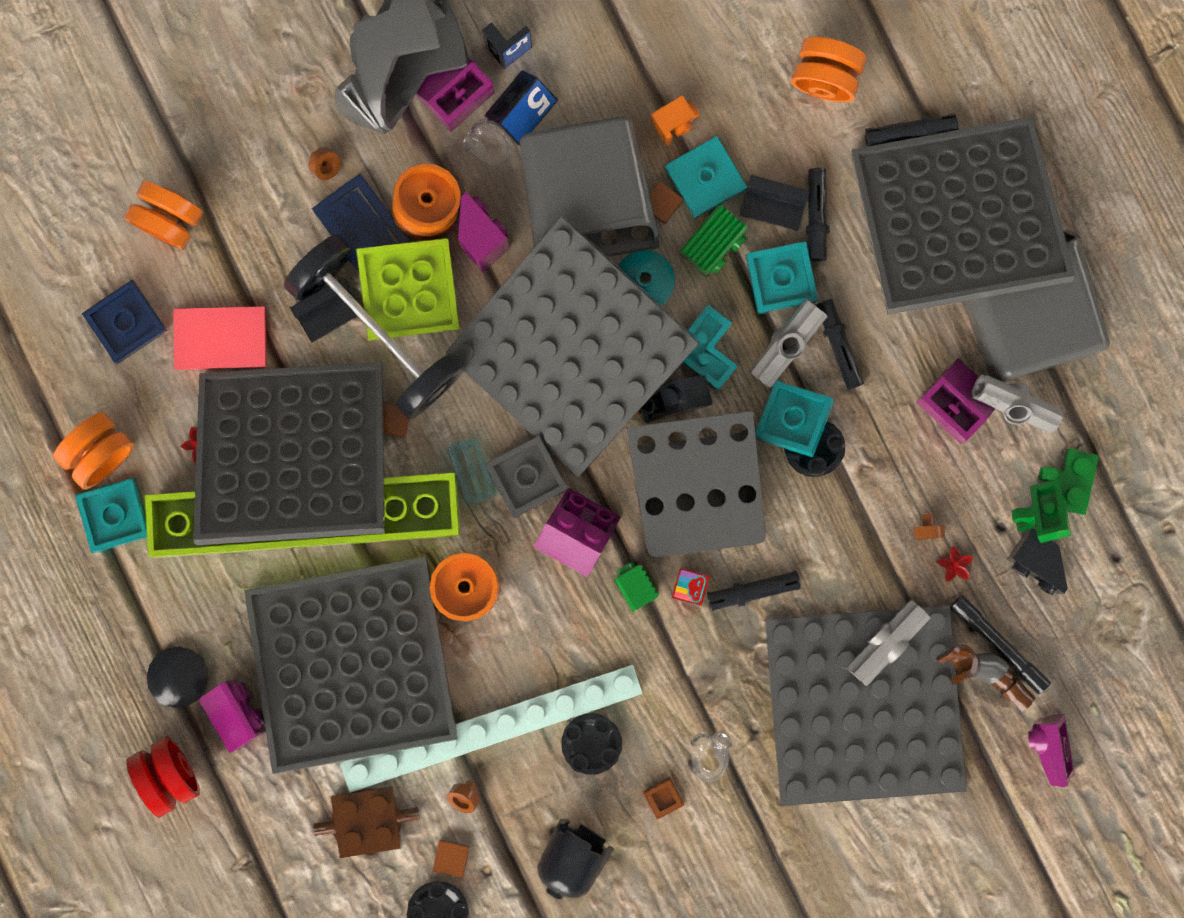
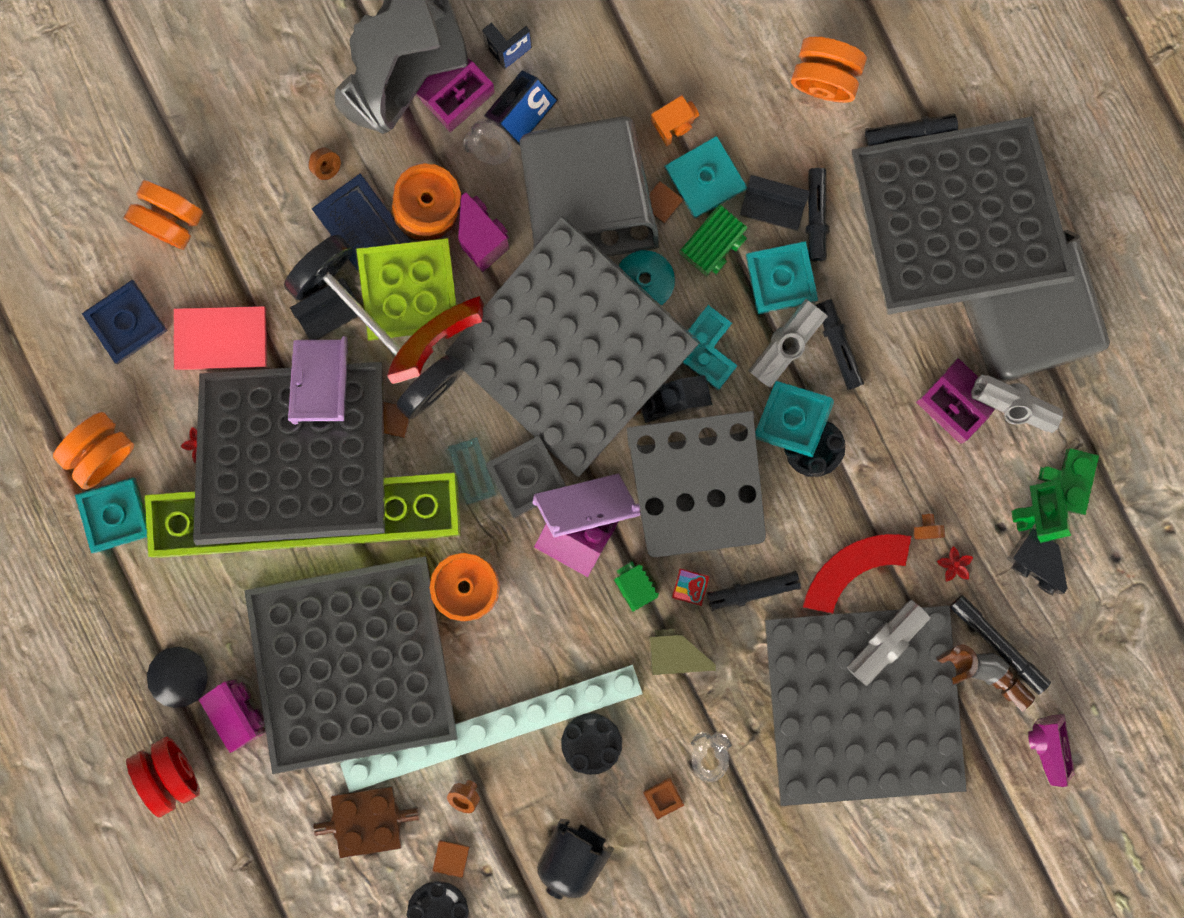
none -> lavender door [288,336,348,424]
none -> red tile [387,296,484,384]
none -> lavender door [533,474,640,537]
none -> olive slope [649,629,716,675]
none -> red tile [802,534,912,614]

